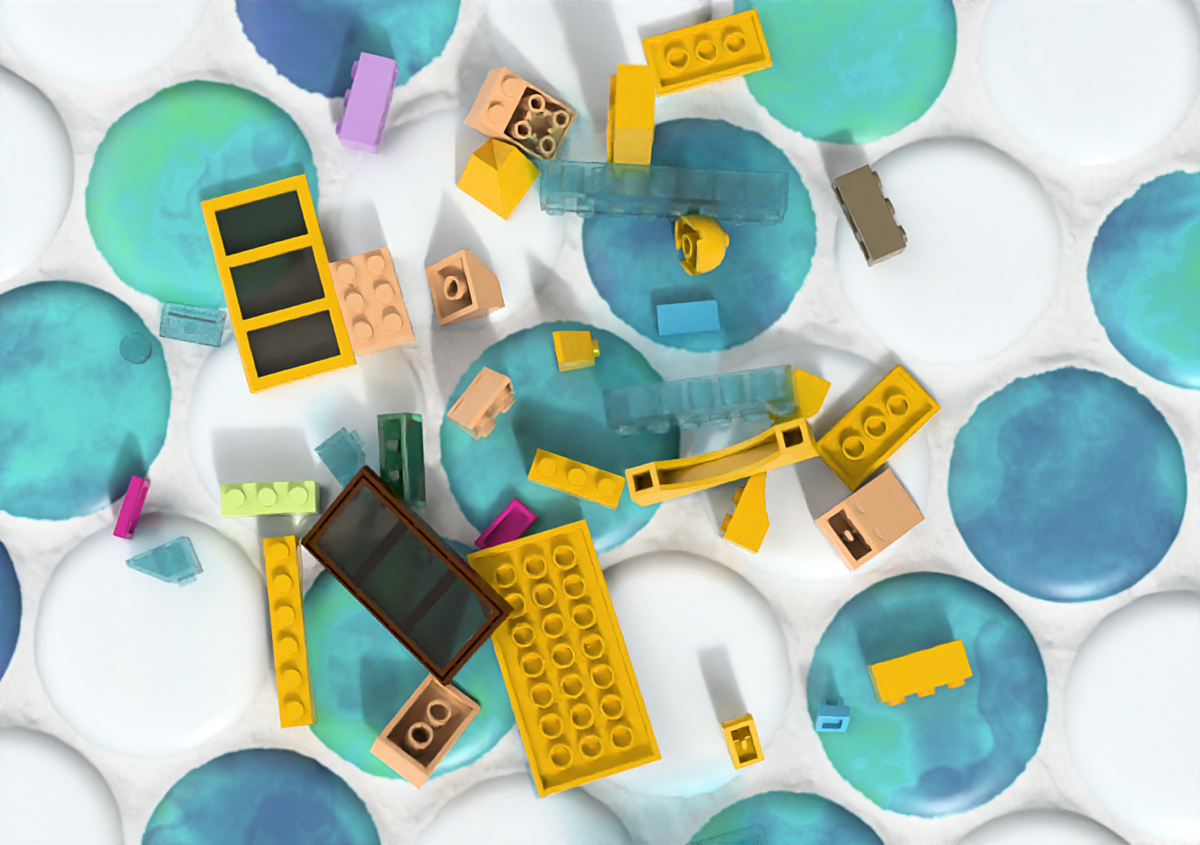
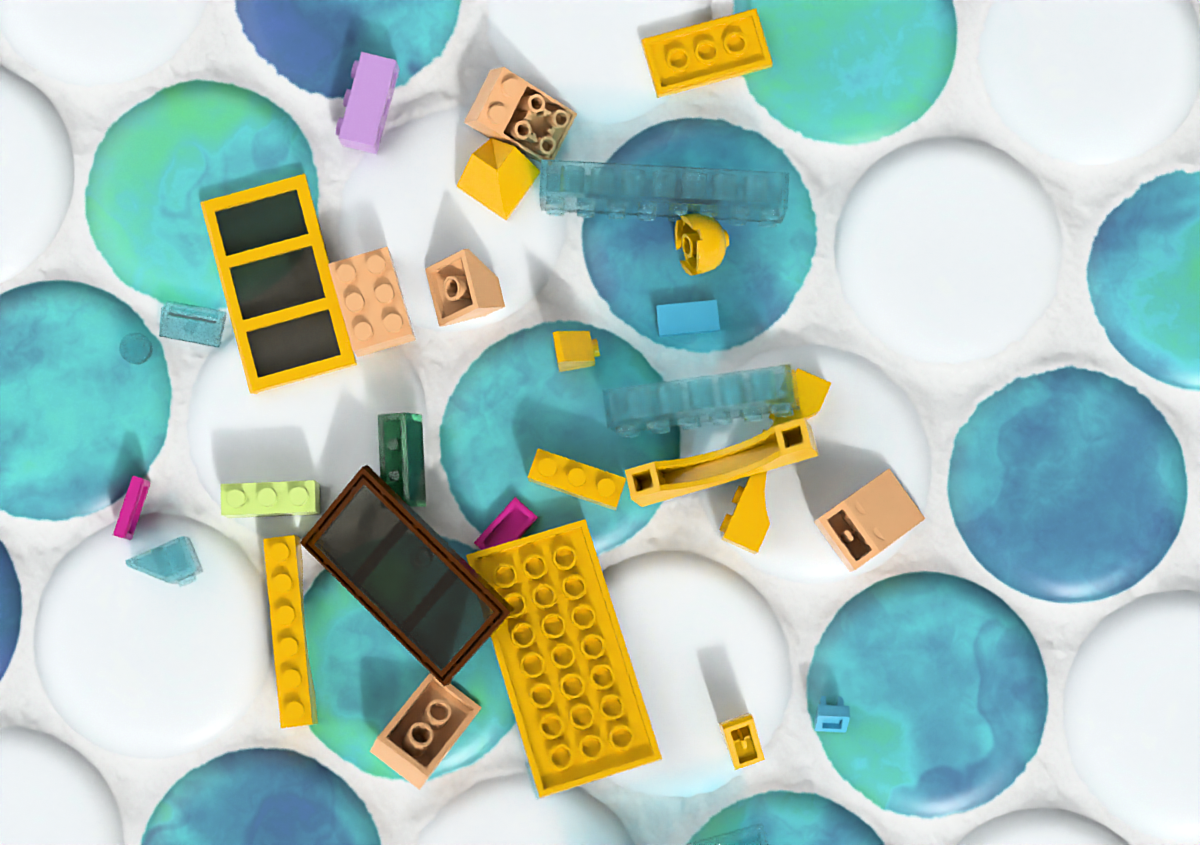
clear light blue slope [314,427,366,501] -> none
light nougat slope [446,366,515,441] -> none
yellow brick [607,64,657,180] -> none
yellow tile [816,364,942,492] -> none
dark tan brick [831,164,908,267] -> none
yellow brick [867,639,973,707] -> none

